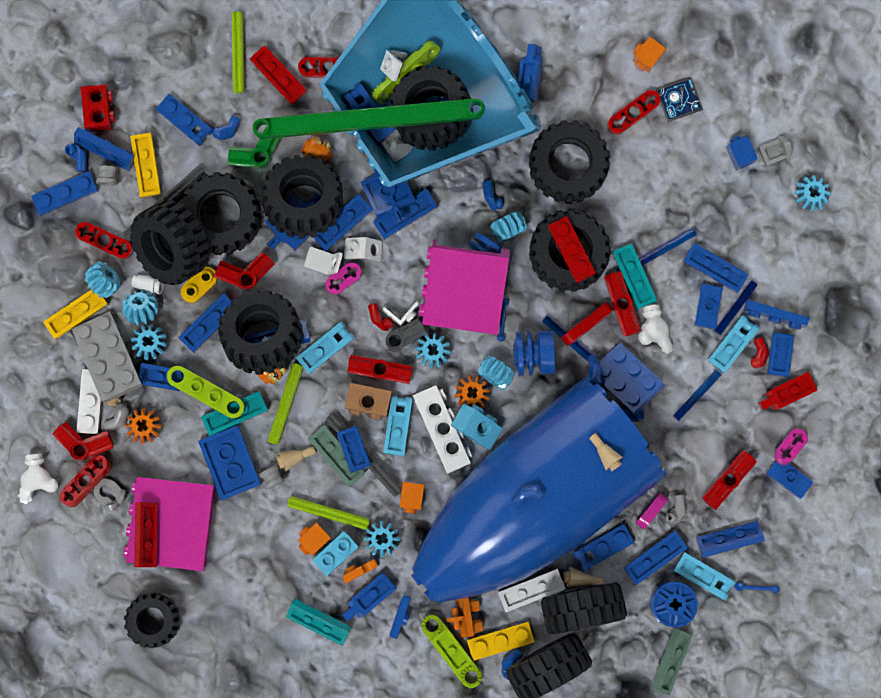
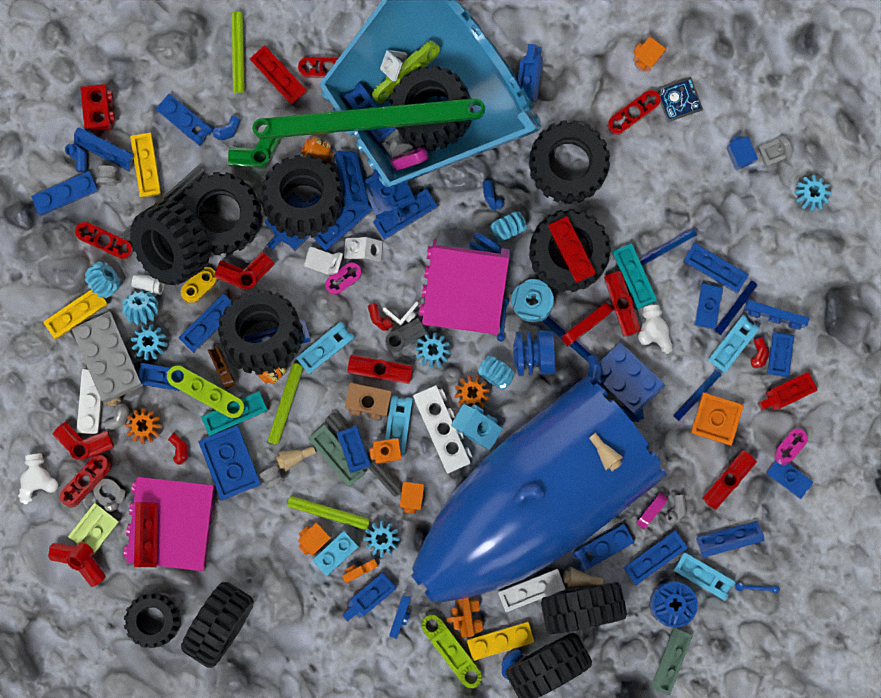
teal plate [286,598,352,646] -> none
none -> red piece [48,542,106,587]
none -> yellowish green plate [68,503,119,556]
none -> red arm [168,432,189,465]
none -> black tyre [181,582,254,668]
none -> reddish brown piece [207,346,236,389]
none -> blue plate [334,151,369,210]
none -> orange brick [370,438,402,464]
none -> dark pink beam [390,147,429,171]
none -> medium azure plate [511,279,554,322]
none -> orange plate [690,393,744,446]

